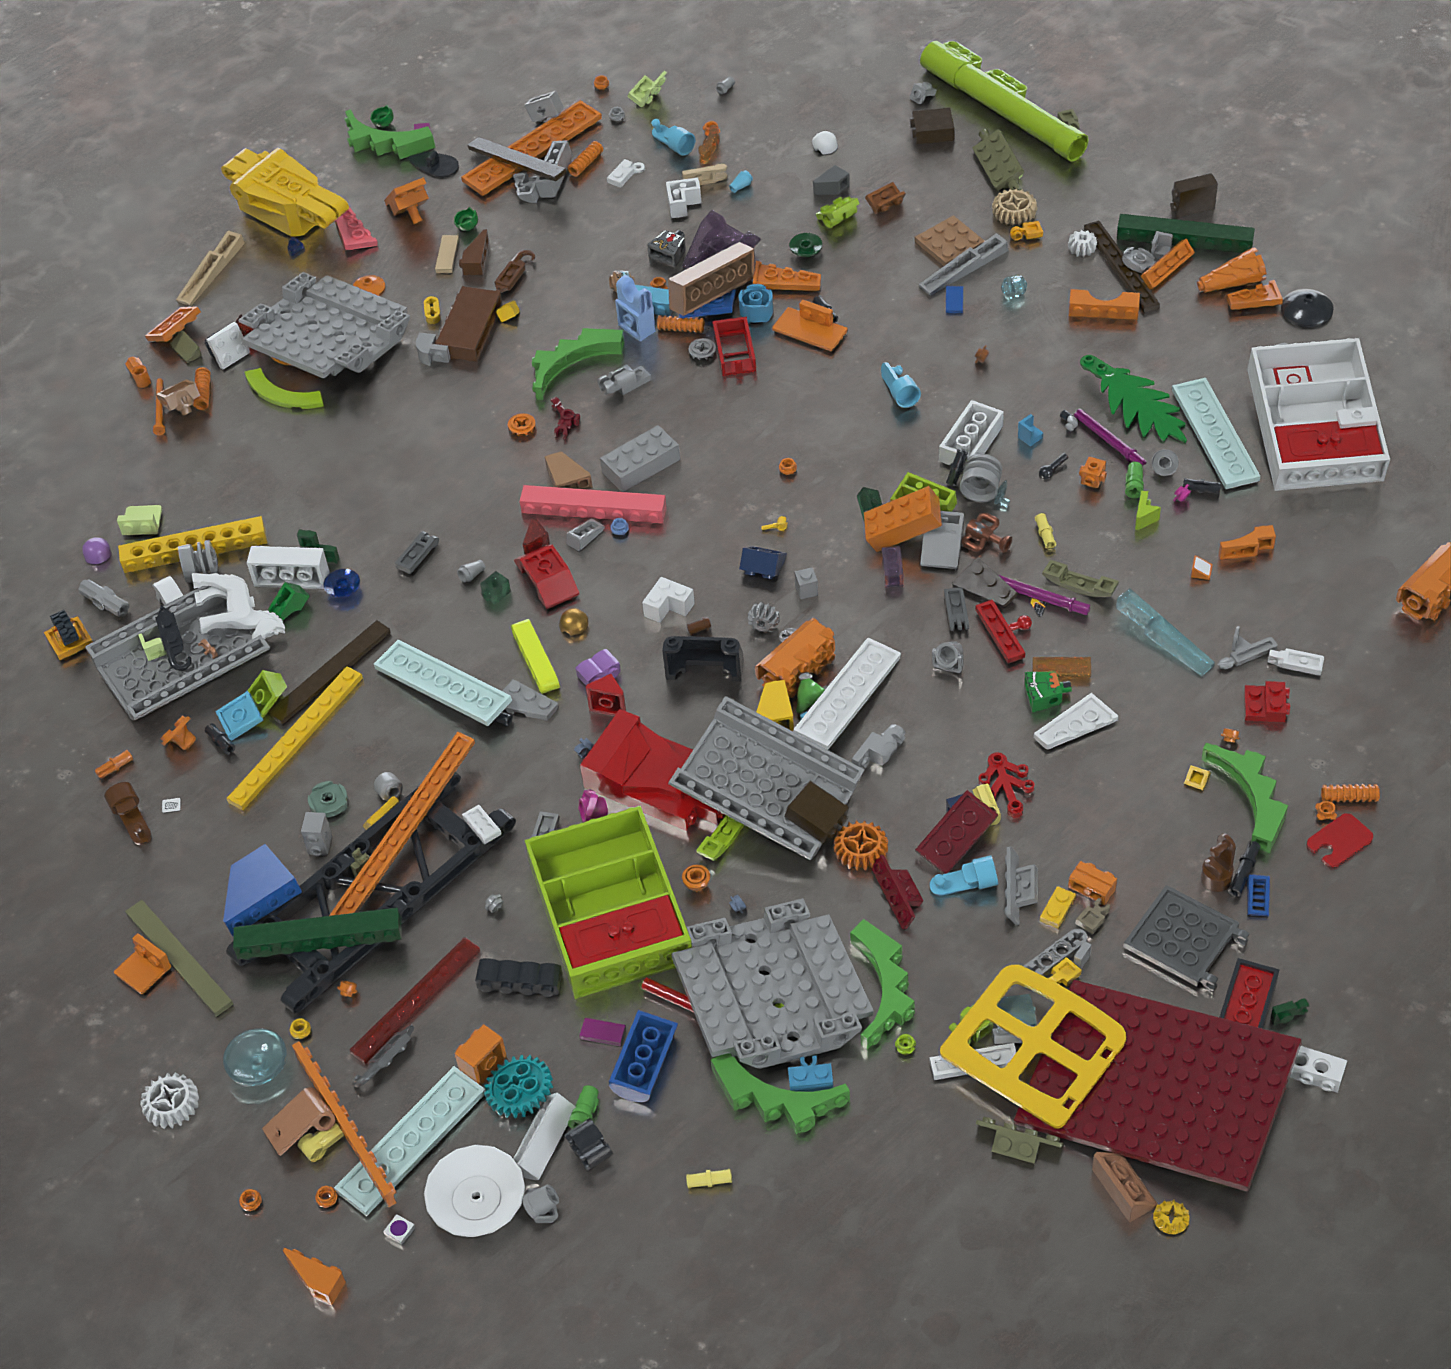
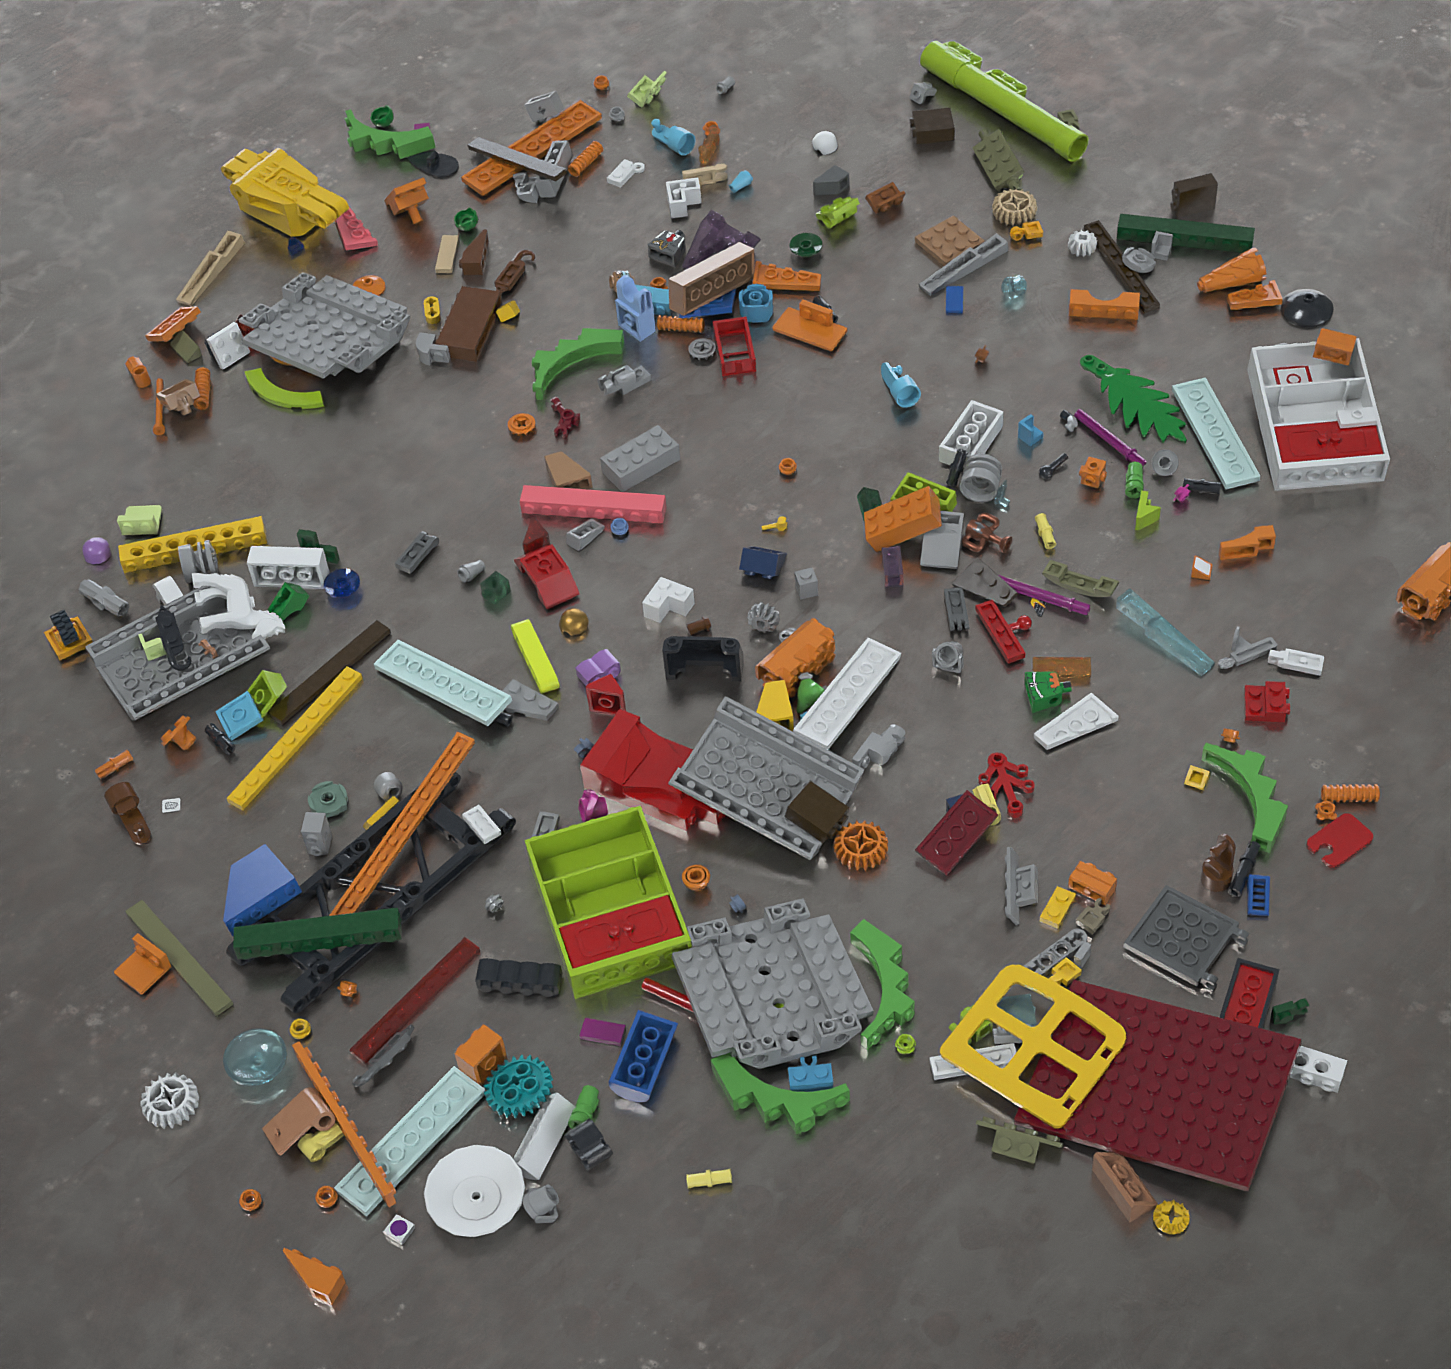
olive plate [350,848,370,878] -> none
lime slope [696,815,744,861] -> none
dark red bracket [871,855,924,929] -> none
medium azure piece [930,855,998,896] -> none
orange plate [1141,239,1195,289] -> none
none -> orange bracket [1313,328,1357,366]

